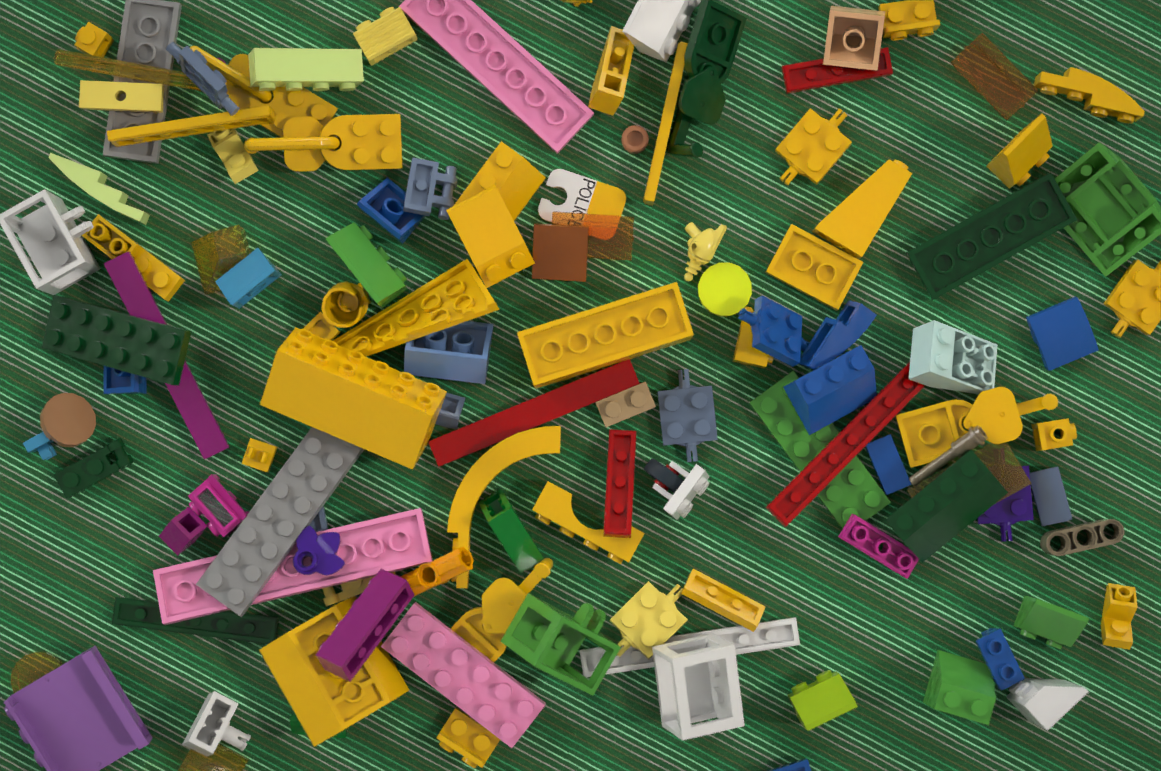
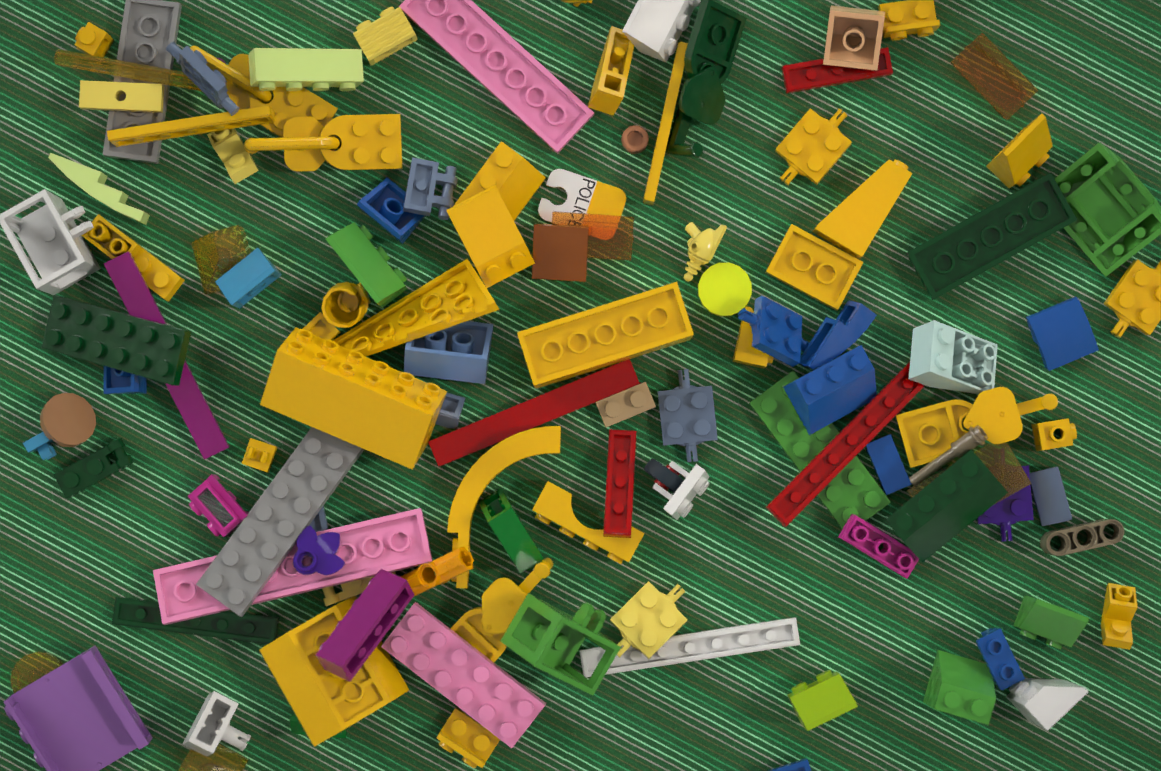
magenta brick [159,507,207,556] -> none
white piece [652,633,744,741] -> none
yellow plate [681,569,765,632] -> none
yellow slope [1033,67,1145,124] -> none

